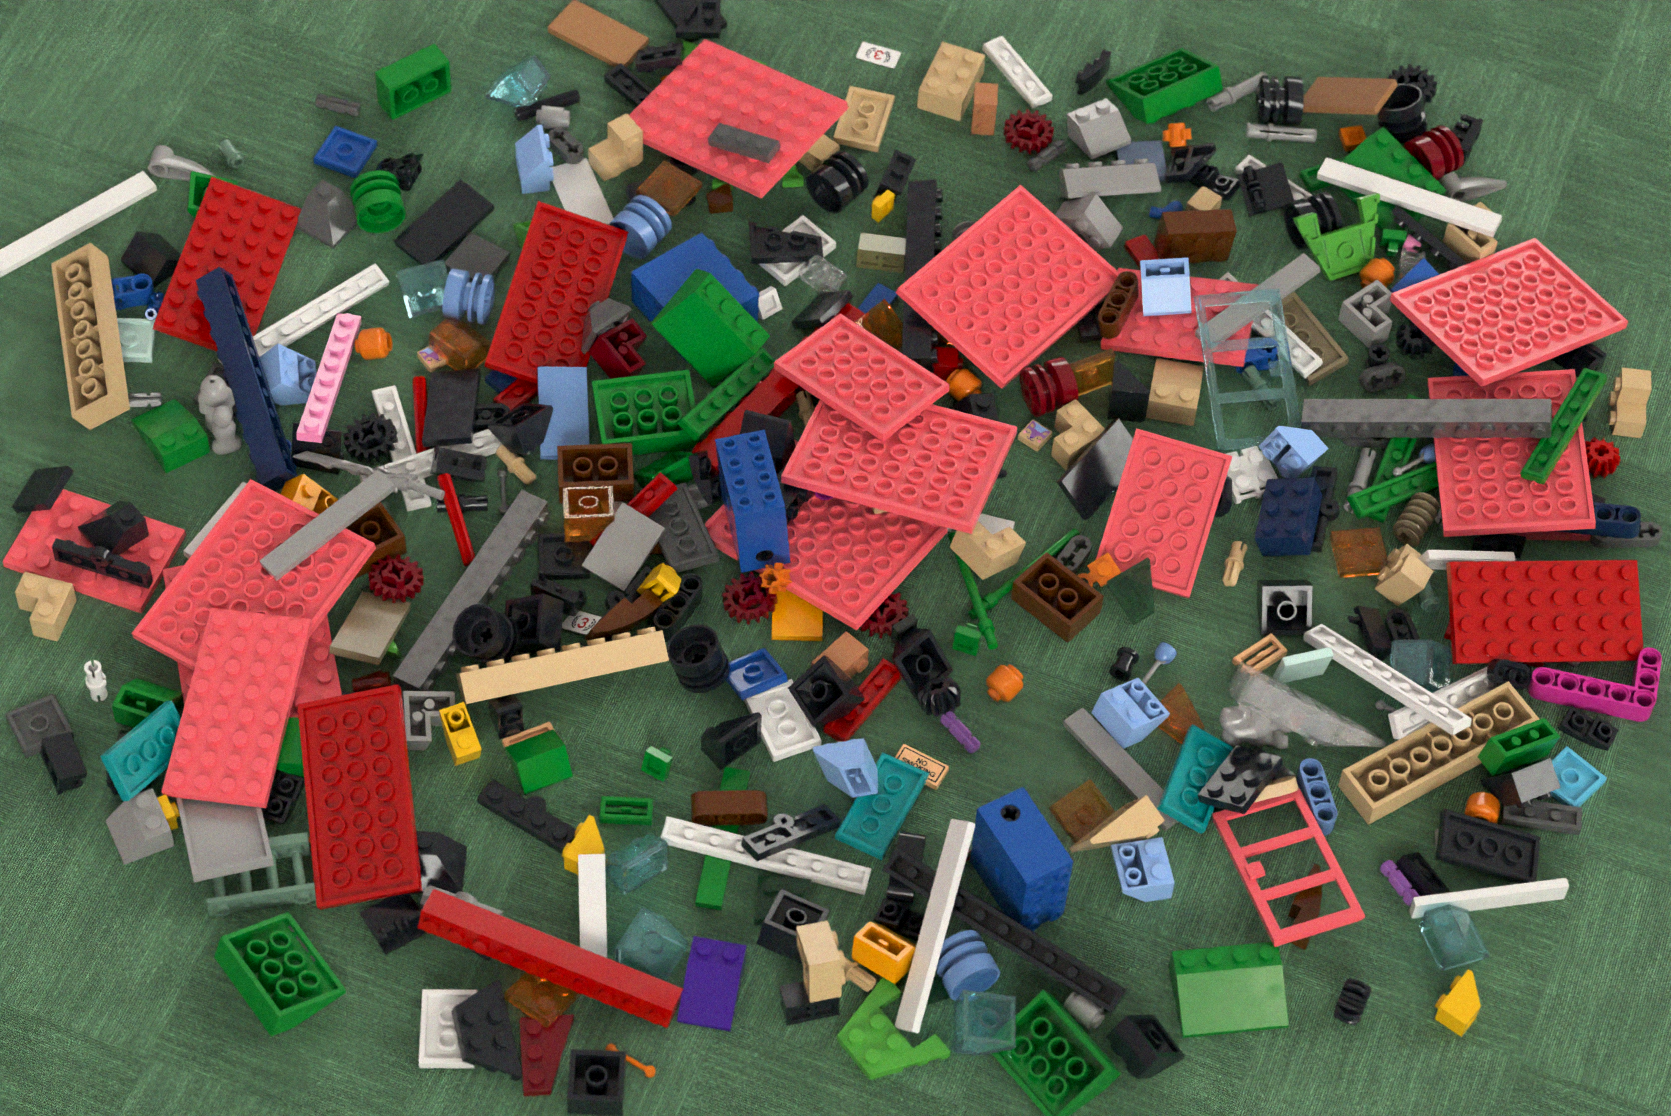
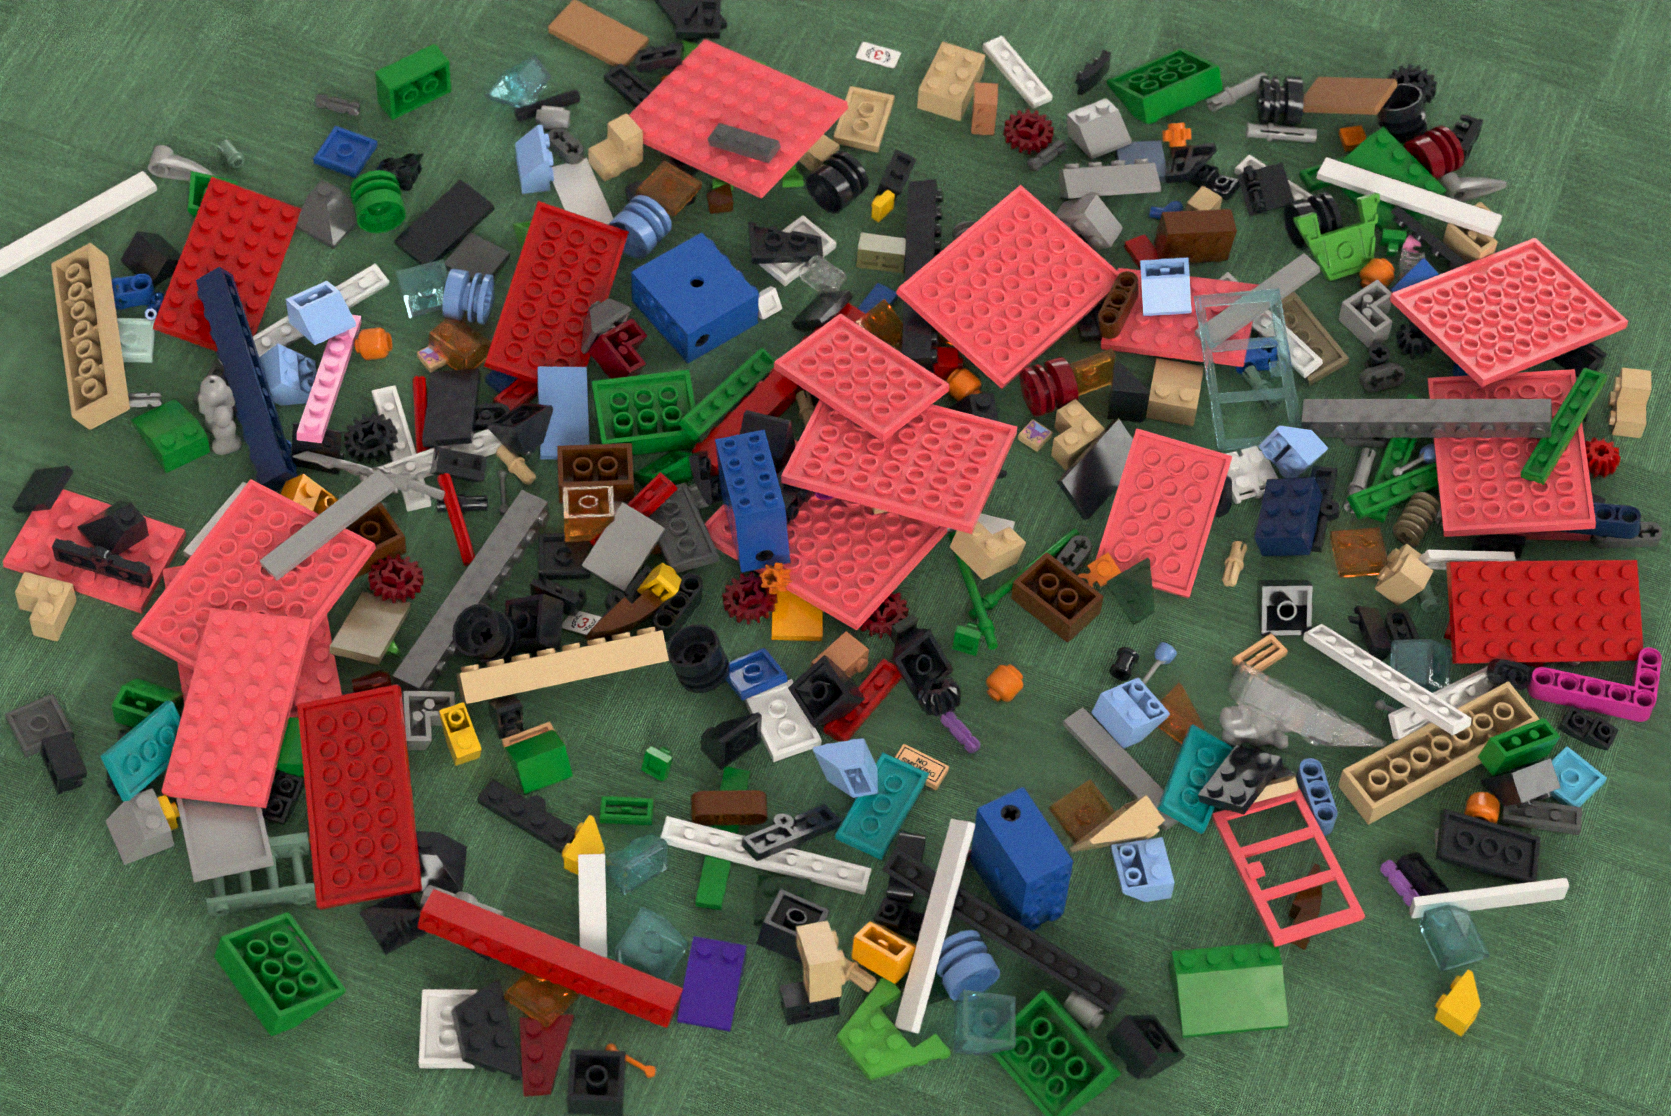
white pin [84,660,108,702] -> none
green slope [650,268,770,387] -> none
light aqua tile [1273,647,1334,685] -> none
black gear [1333,978,1371,1025] -> none
none -> light blue slope [286,281,356,345]

